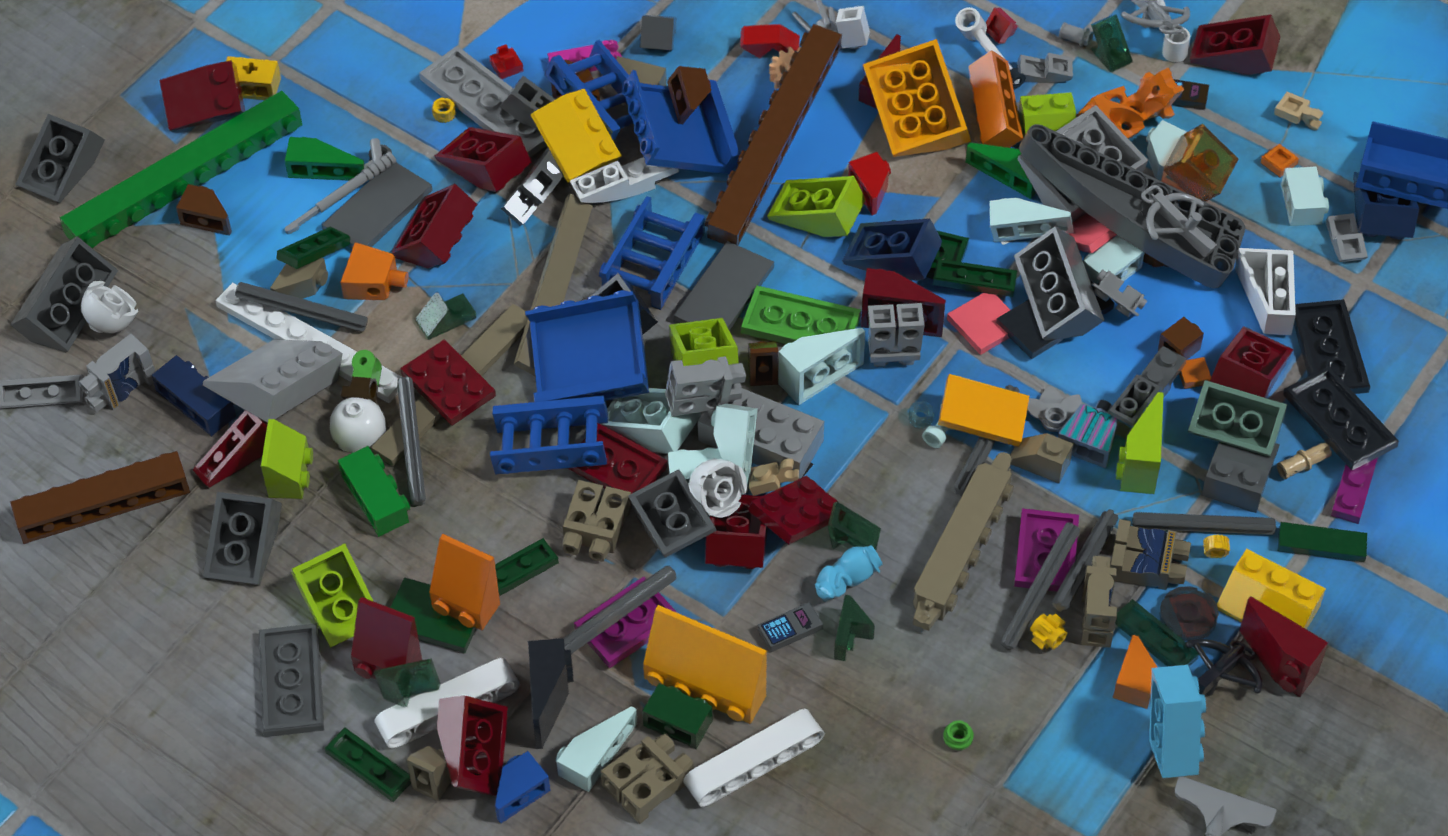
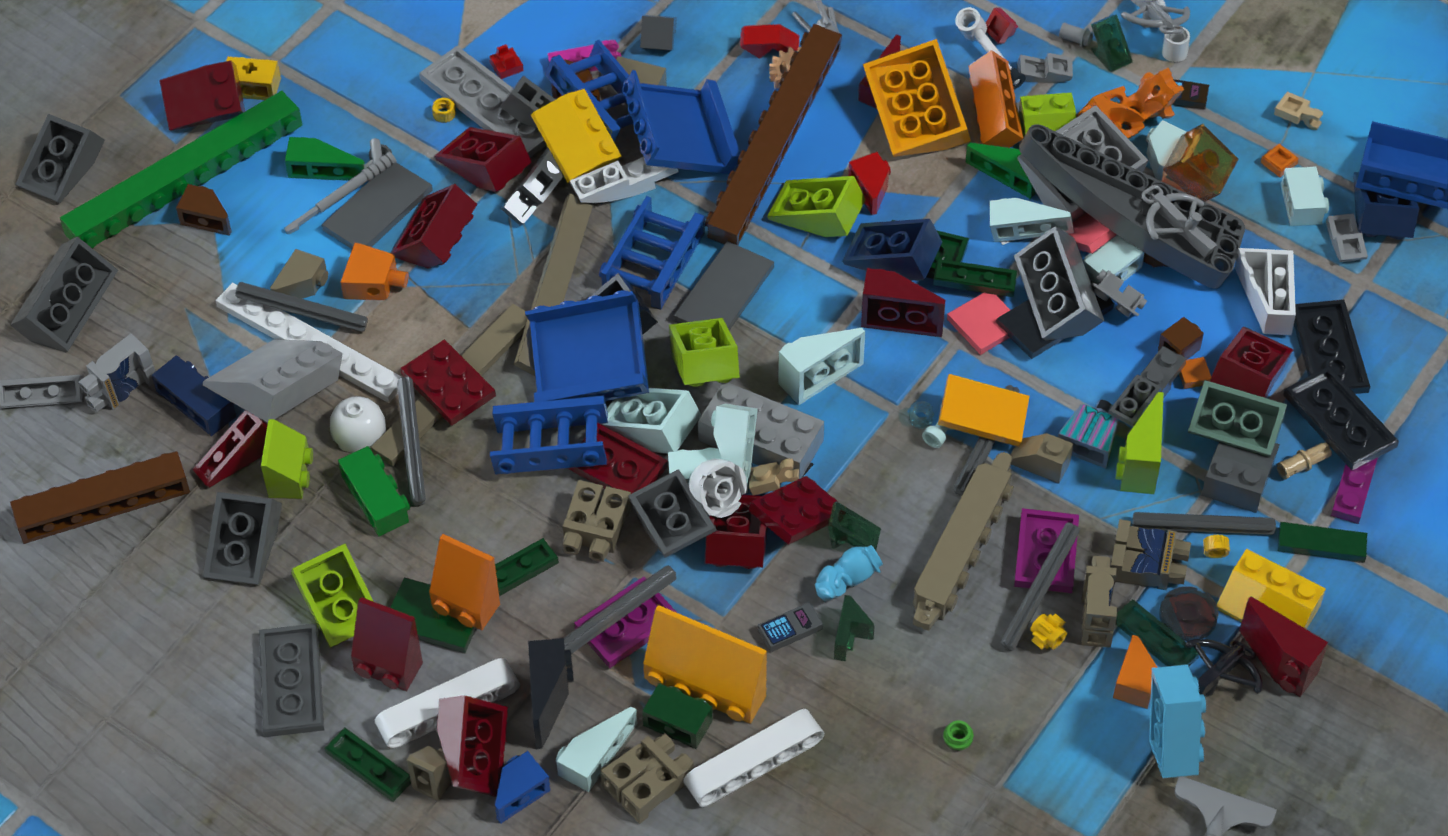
white cylinder [81,281,138,333] -> none
dark green tile [276,226,351,269] -> none
leg [341,350,382,403] -> none
clear green slope [374,658,441,707] -> none
clear green slope [415,292,476,340] -> none
light grey hips [665,357,746,416] -> none
reddish brown slope [667,66,711,124] -> none
bright green plate [741,285,861,344] -> none
reddish brown slope [748,341,778,386] -> none
white brick [836,6,870,49] -> none
light grey hips [868,303,924,367] -> none
light grey plate [1027,385,1082,432] -> none
dark grey axle [1052,509,1118,612] -> none
dark red slope [1189,14,1280,75] -> none

